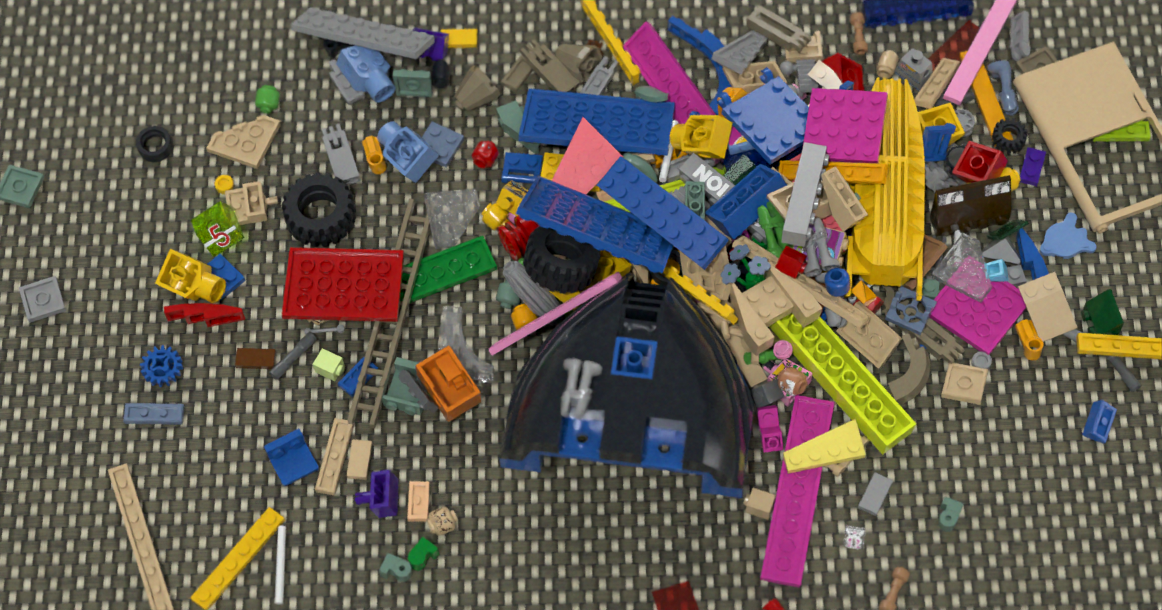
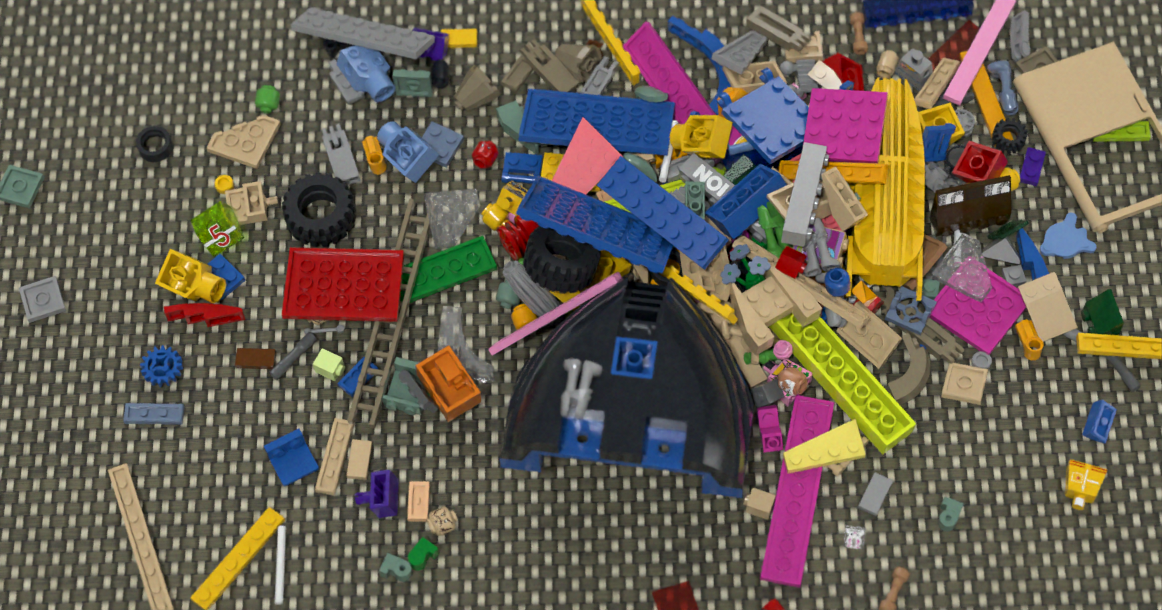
medium azure slope [984,259,1009,282] -> none
none -> yellow torso [1065,459,1108,510]

